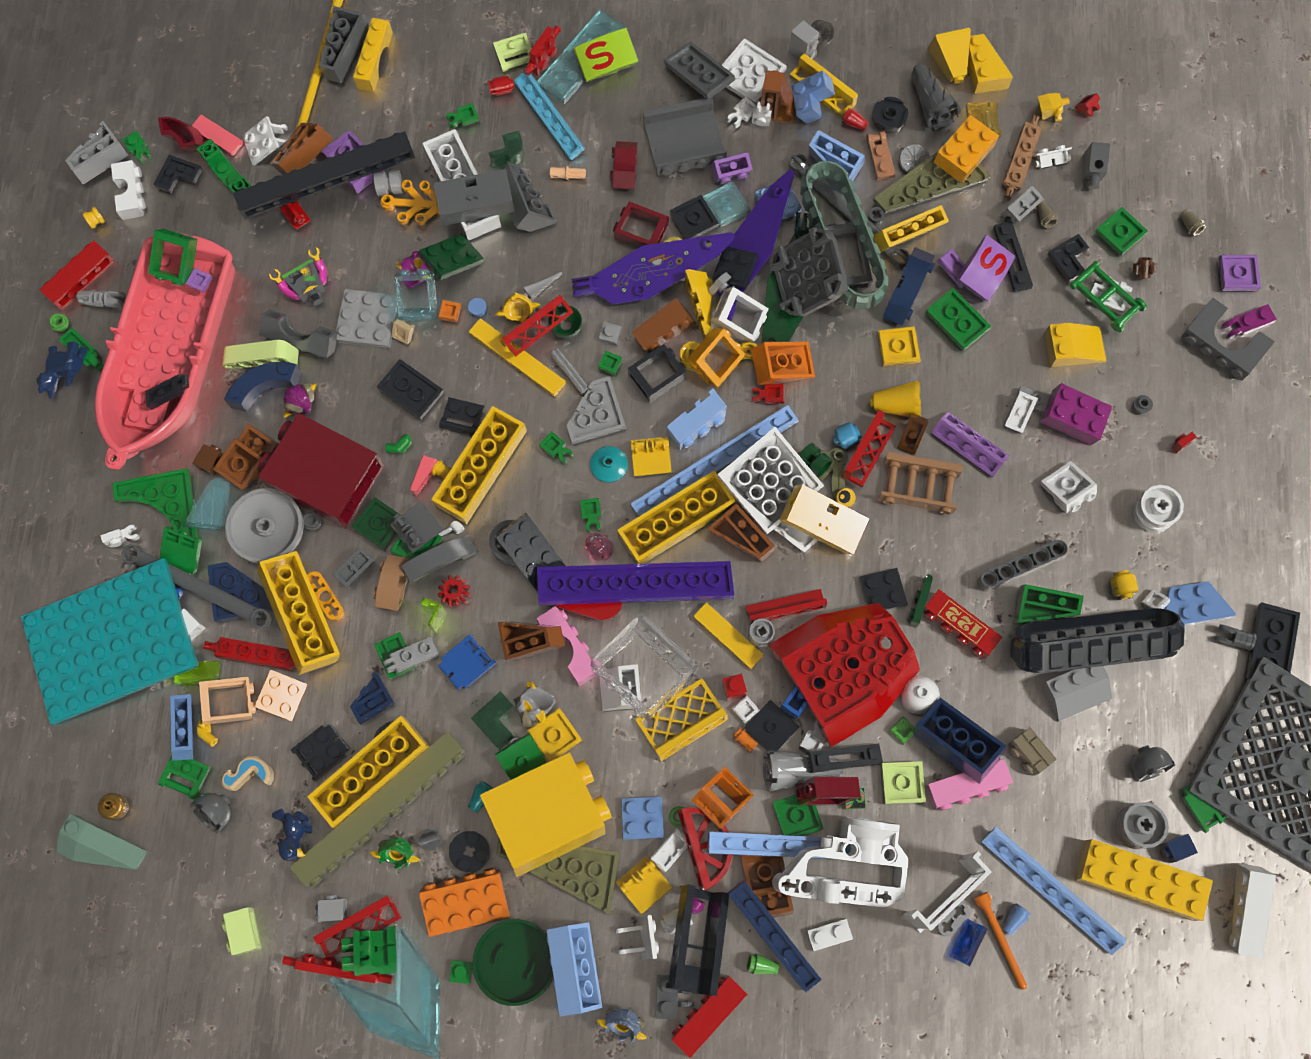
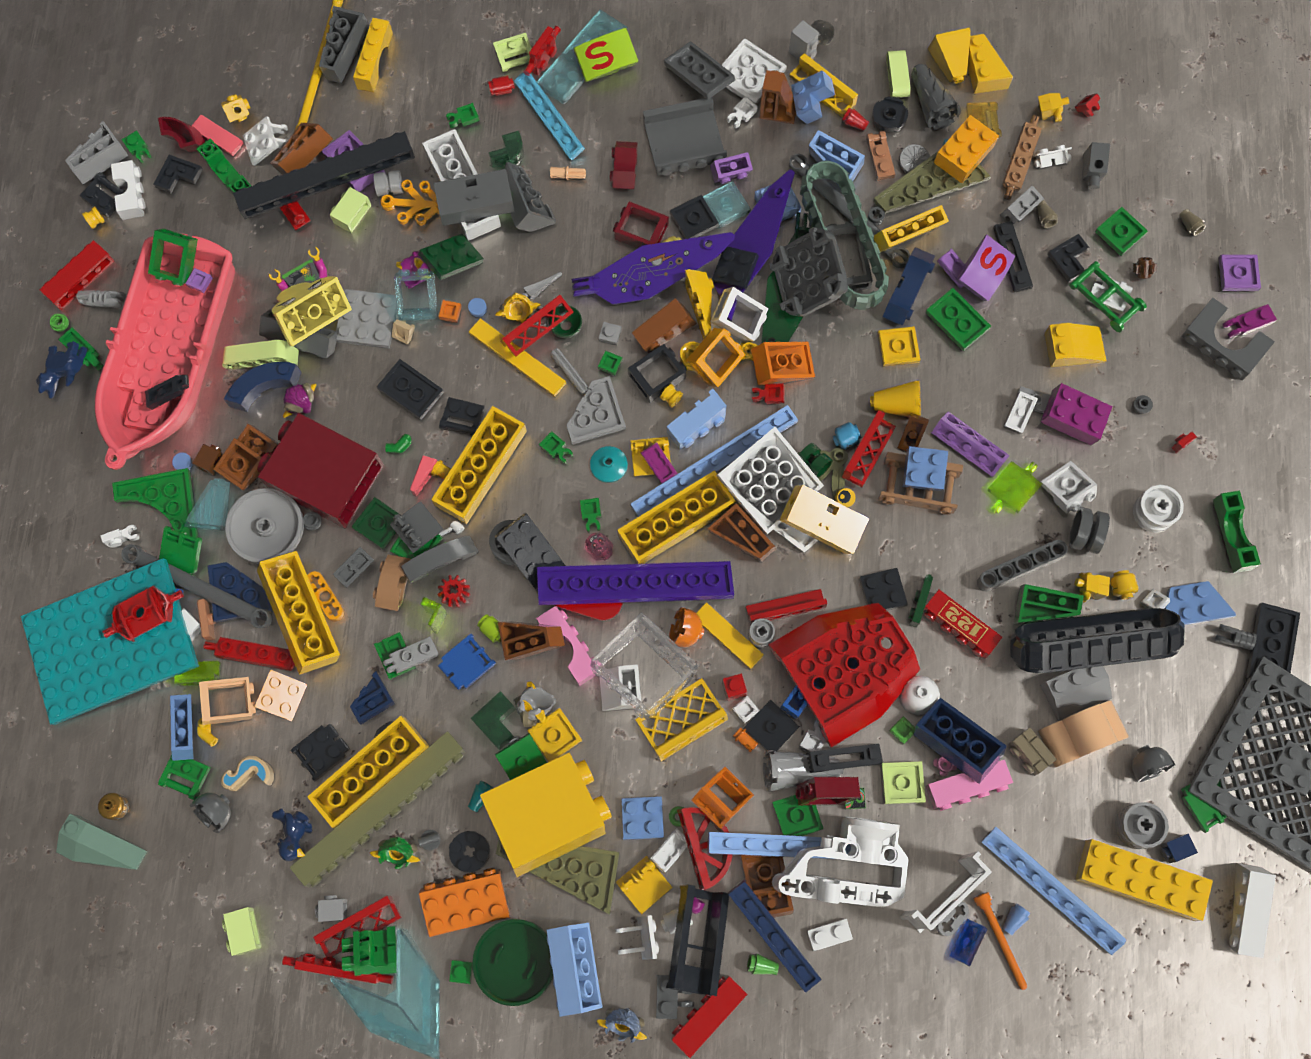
light grey plate [708,272,731,295] -> none
white plate [752,101,772,126] -> none
none -> black plate [80,172,126,218]
none -> red plate [102,586,184,642]
none -> medium blue tile [172,452,193,470]
none -> nougat plate [197,599,216,641]
none -> yellow brick [221,94,251,122]
none -> light yellow brick [272,276,352,346]
none -> yellowish green brick [330,187,371,233]
none -> lime brick [477,614,501,643]
none -> magenta plate [641,442,678,484]
none -> yellow wheel [660,384,683,408]
none -> orange cylinder [669,607,704,648]
none -> yellowish green beam [886,50,910,98]
none -> medium blue brick [902,446,948,491]
none -> bright pink plate [933,757,957,776]
none -> clear neon green plate [987,461,1043,514]
none -> light nougat brick [1038,700,1129,768]
none -> dark grey wheel [1069,507,1110,554]
none -> yellow piece [1074,572,1110,603]
none -> green arch [1213,490,1261,573]

